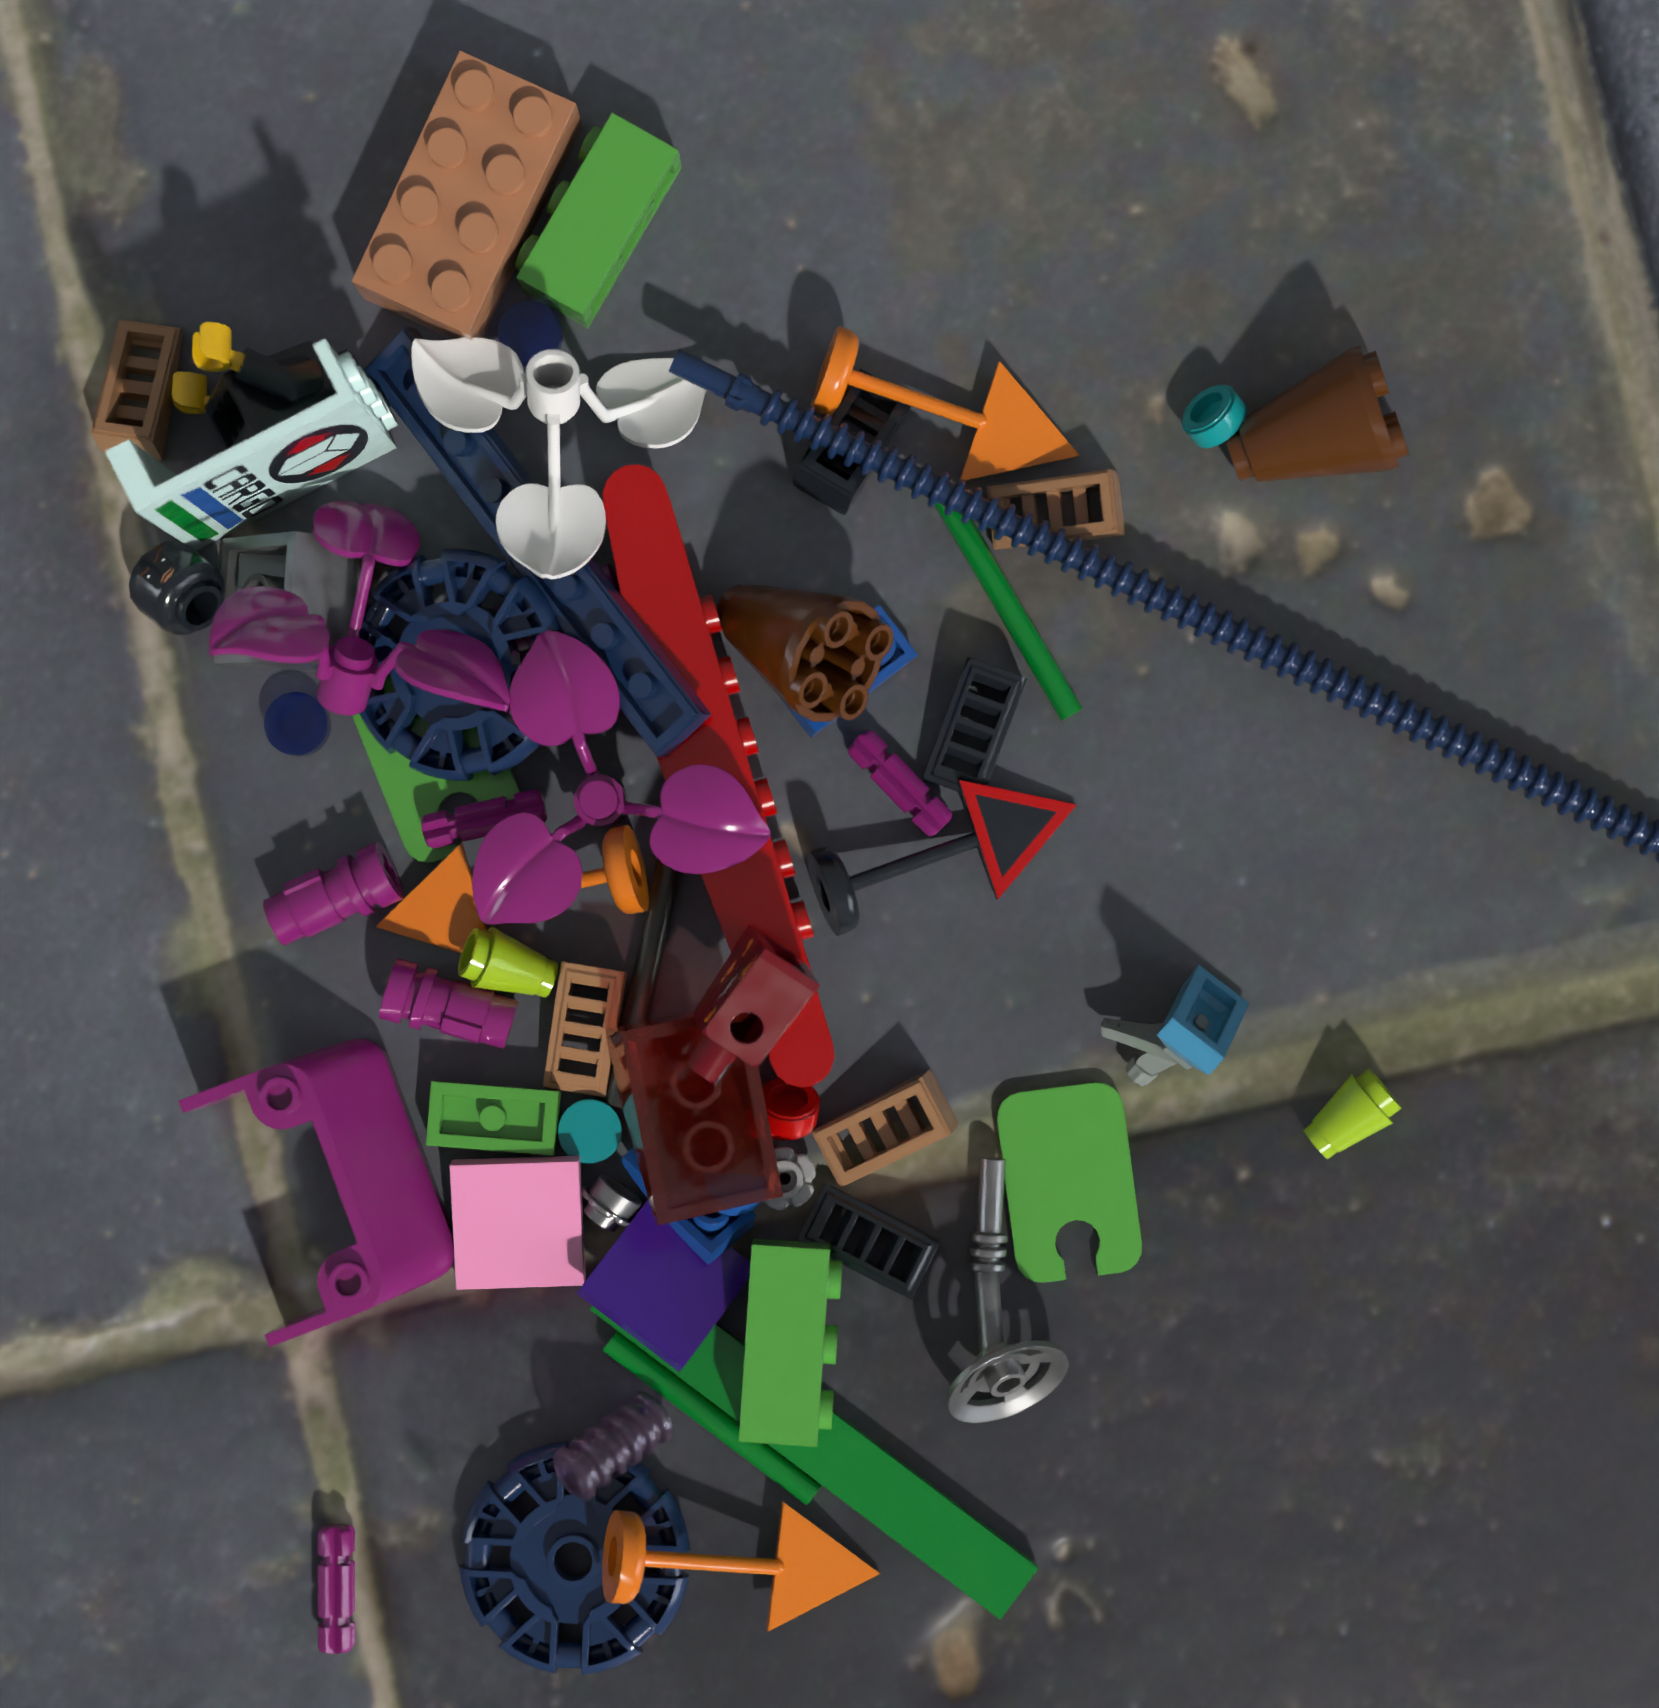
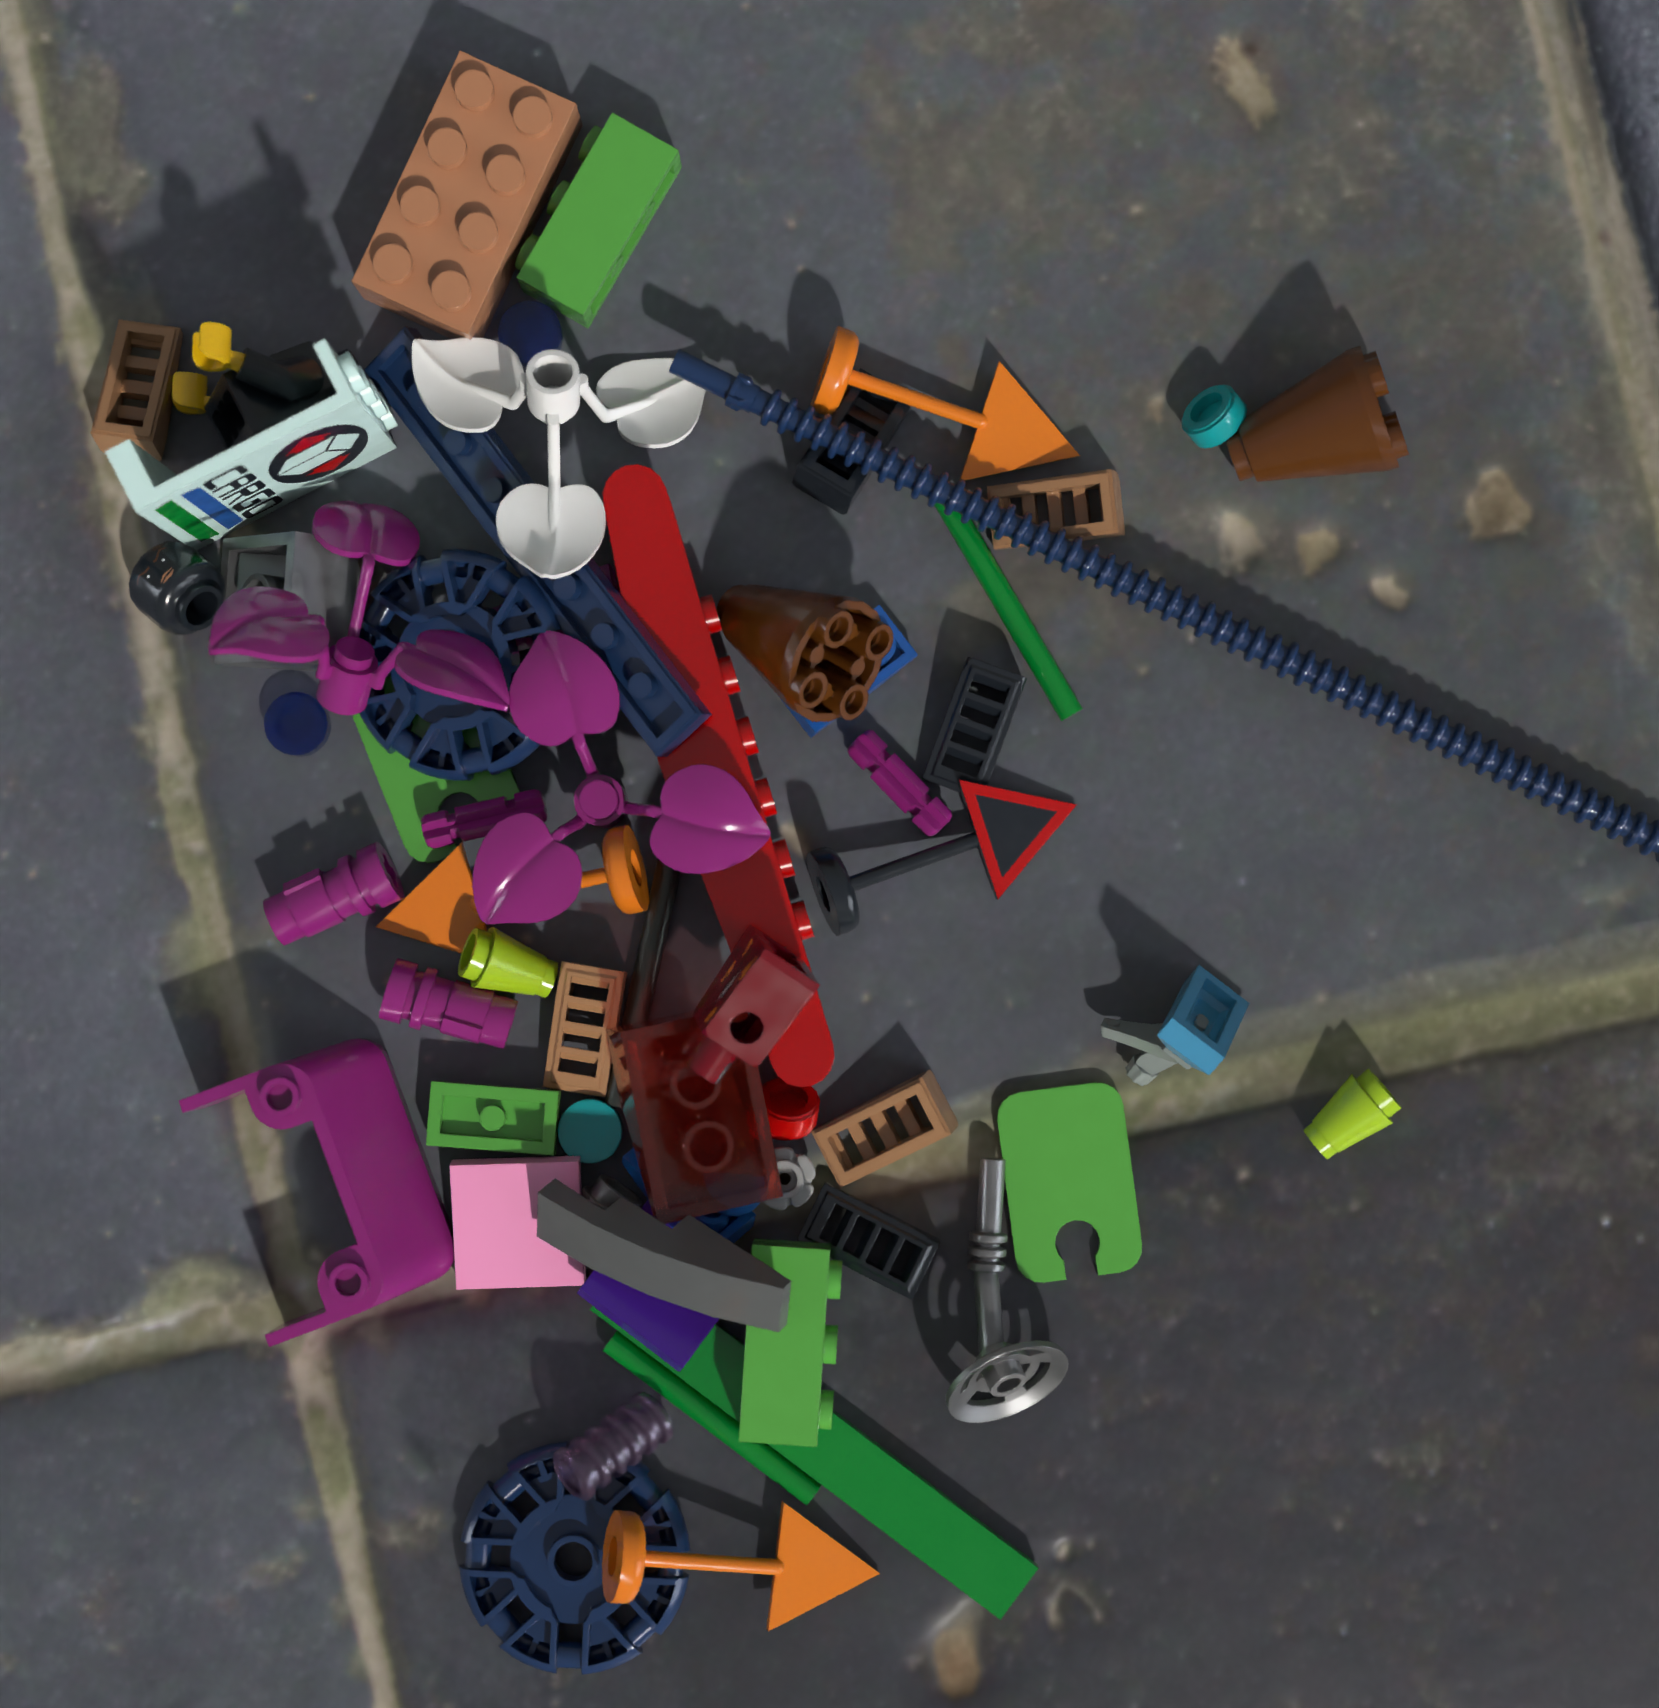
magenta axle [318,1524,355,1654] -> none
none -> dark grey slope [537,1178,791,1332]

